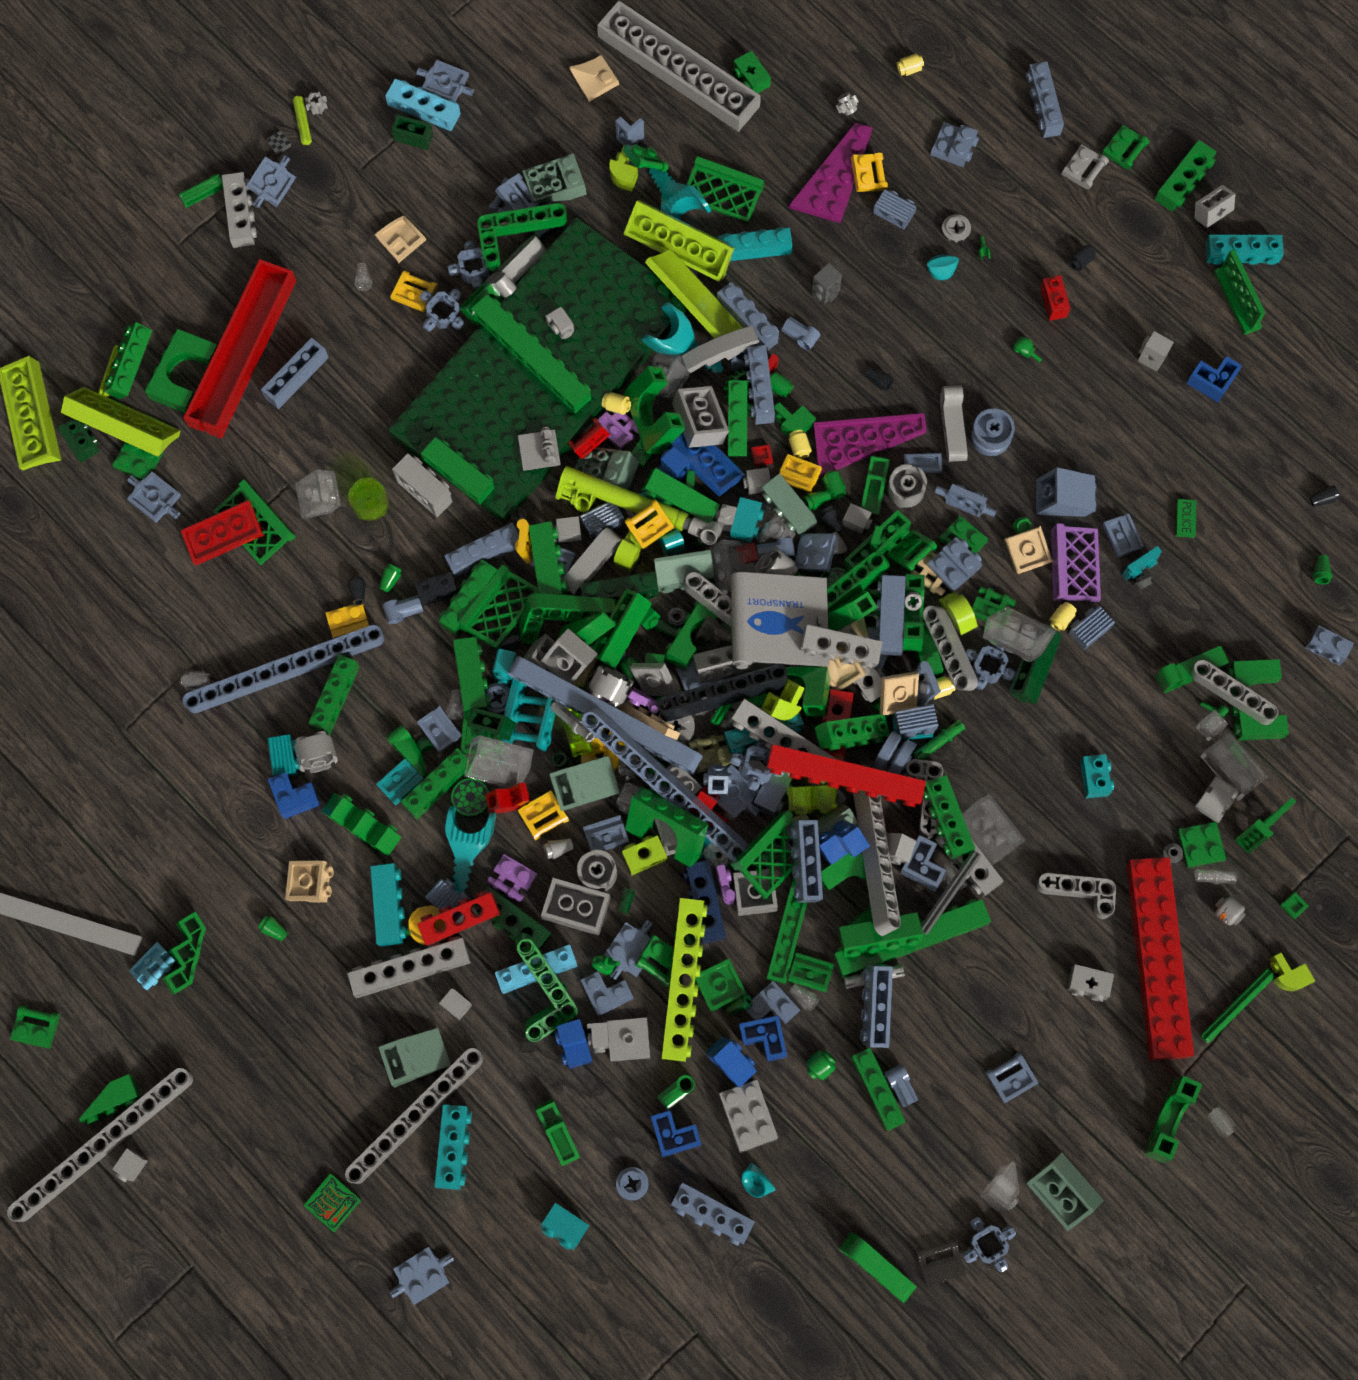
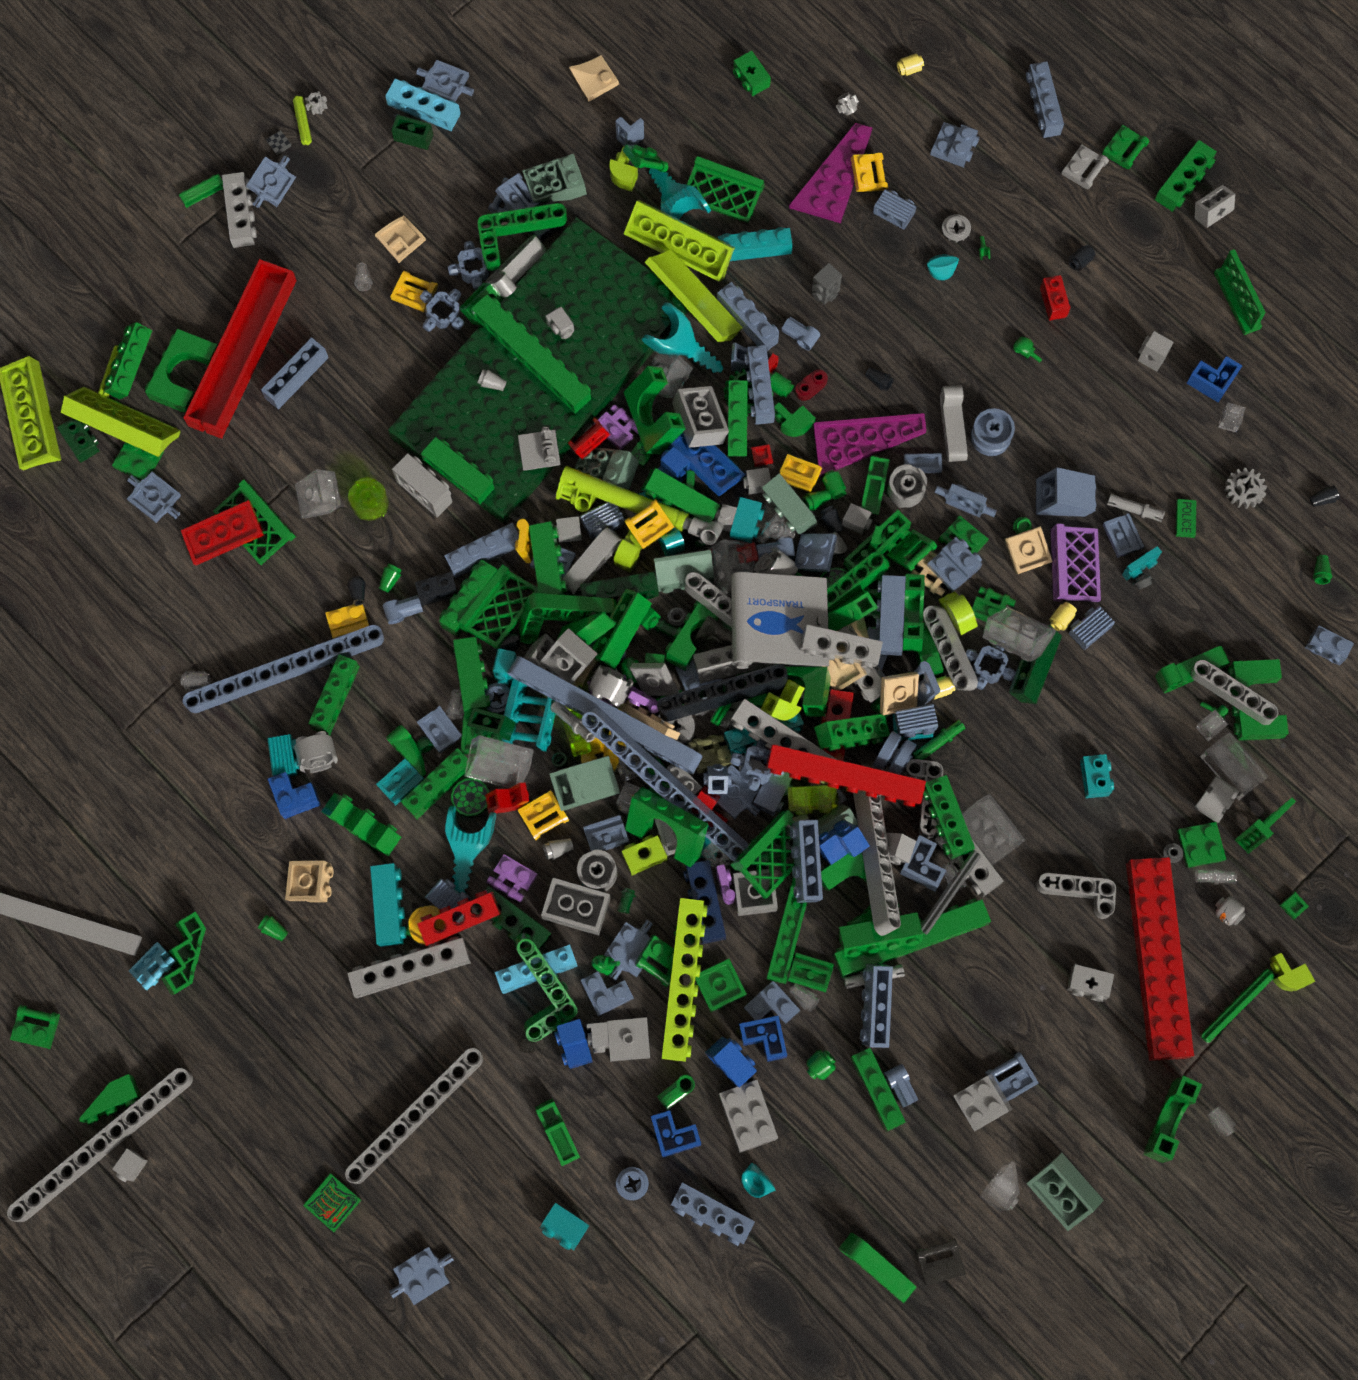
sand green slope [379,1028,451,1087] -> none
teal brick [435,1105,472,1190] -> none
light grey panel [439,989,472,1021] -> none
light grey brick [597,1,760,132] -> none
light yellow brick [602,392,631,415] -> none
light grey slope [682,326,760,373] -> none
dark green pin [726,995,753,1016] -> none
light yellow brick [789,430,812,459] -> none
light grey bush [905,592,922,610] -> none
sand blue piece [962,1217,1016,1273] -> none
teal brick [1205,235,1284,265] -> none
none -> light grey cone [478,369,507,391]
none -> dark red plate [795,370,828,401]
none -> light grey brick [954,1074,1012,1132]
none -> light grey pin [1107,494,1165,522]
none -> clear brick [1218,402,1246,432]
none -> light grey gear [1224,468,1267,509]

